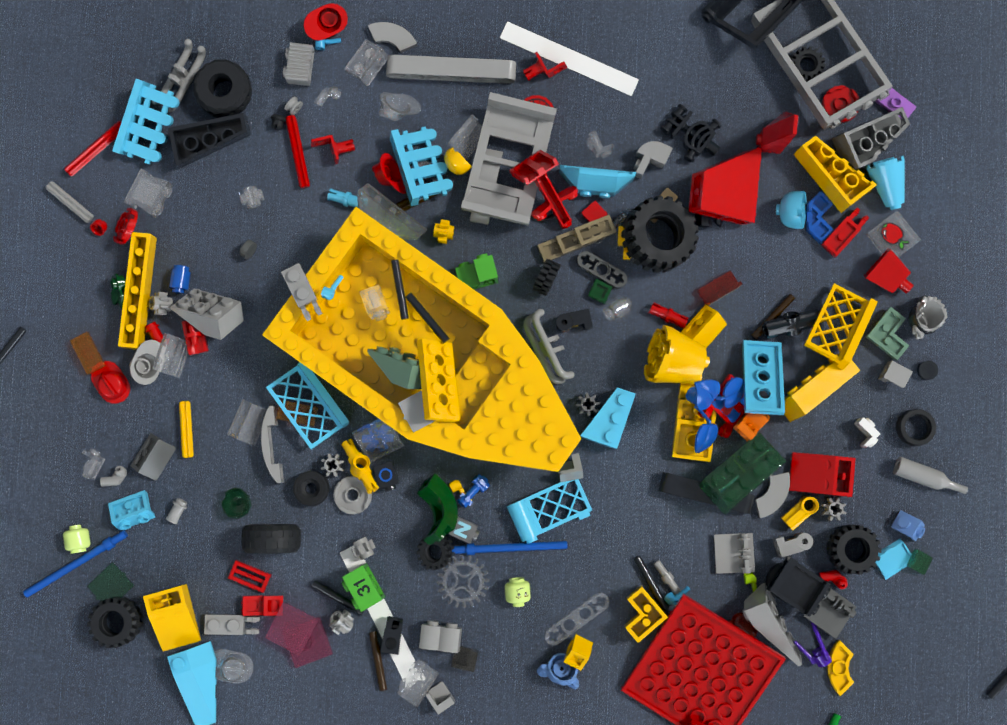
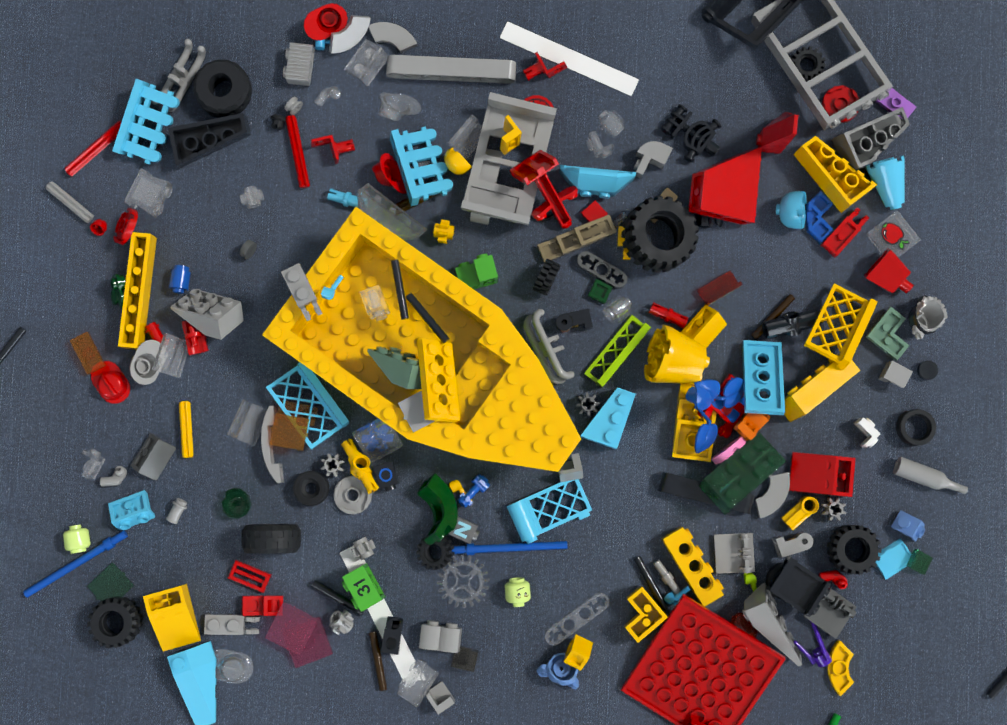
light grey gear [149,292,173,315] -> none
none -> clear orange piece [269,413,309,451]
none -> tile [329,15,371,53]
none -> yellow panel [500,115,522,155]
none -> lime fence [584,315,651,388]
none -> clear head [597,109,625,138]
none -> yellow brick [661,526,724,607]
none -> bright pink tile [711,436,746,465]

